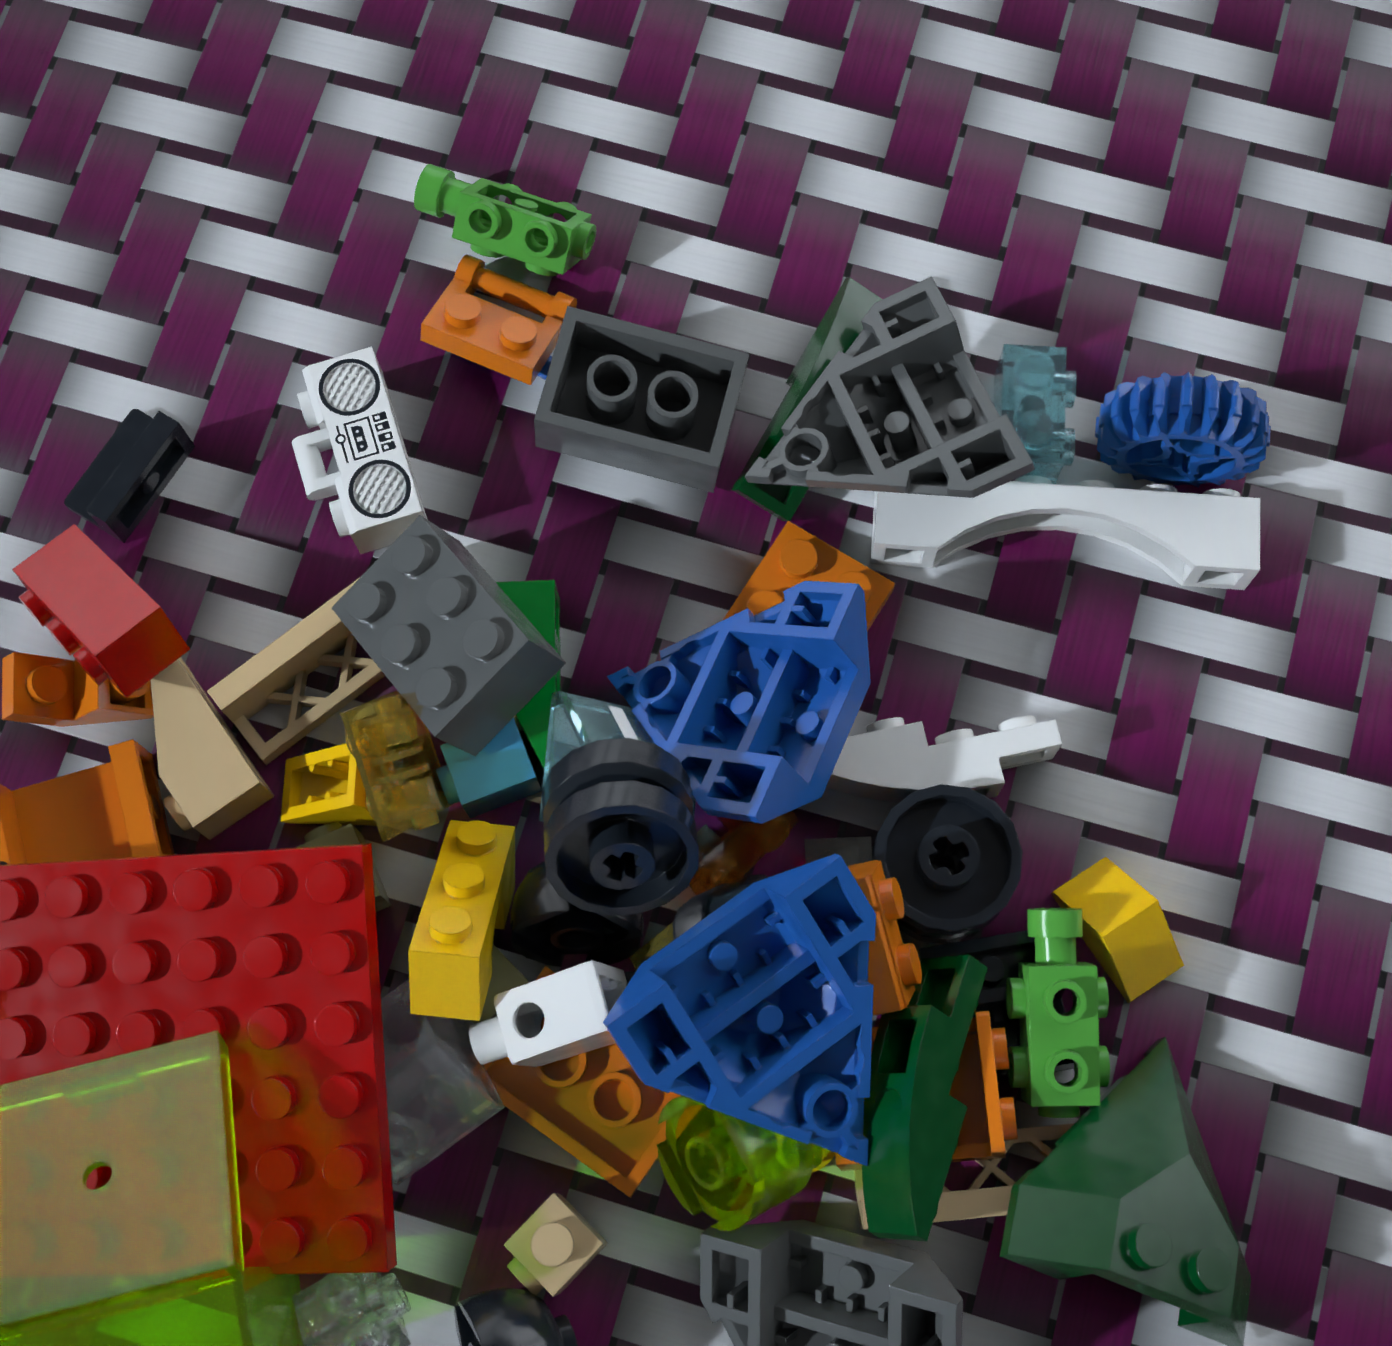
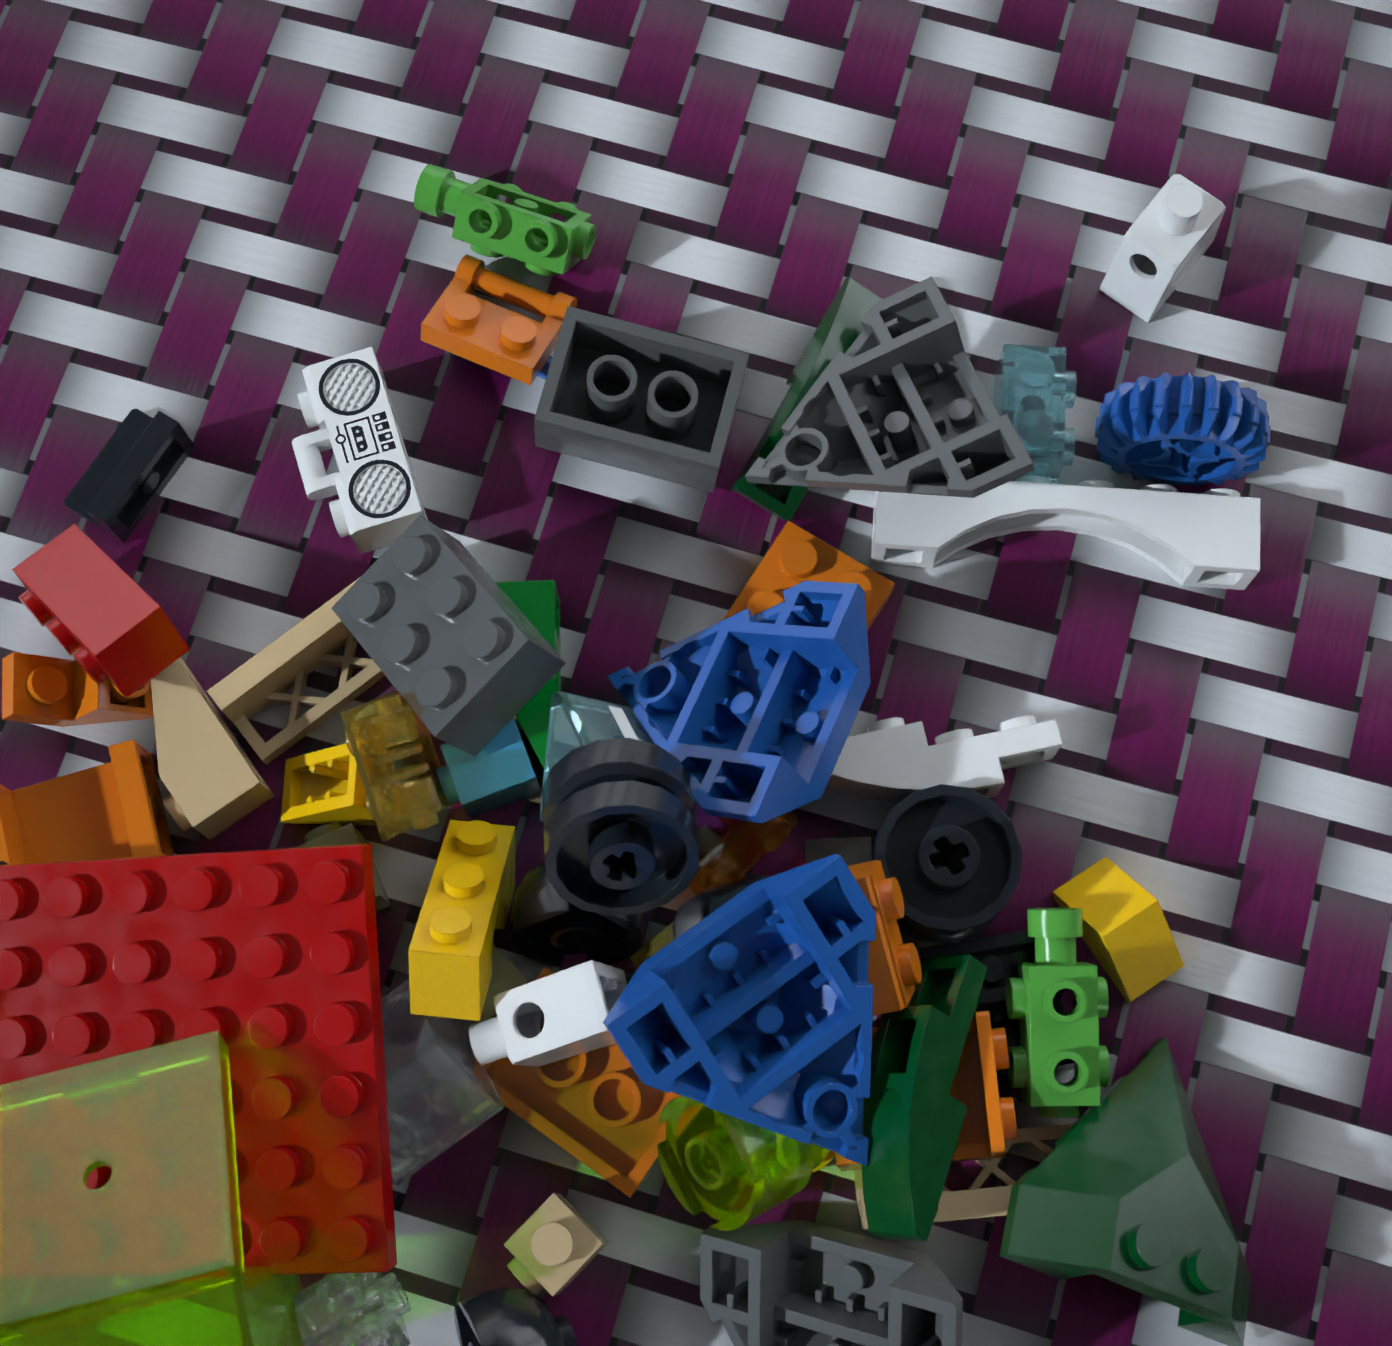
none -> white torso [1099,174,1226,323]

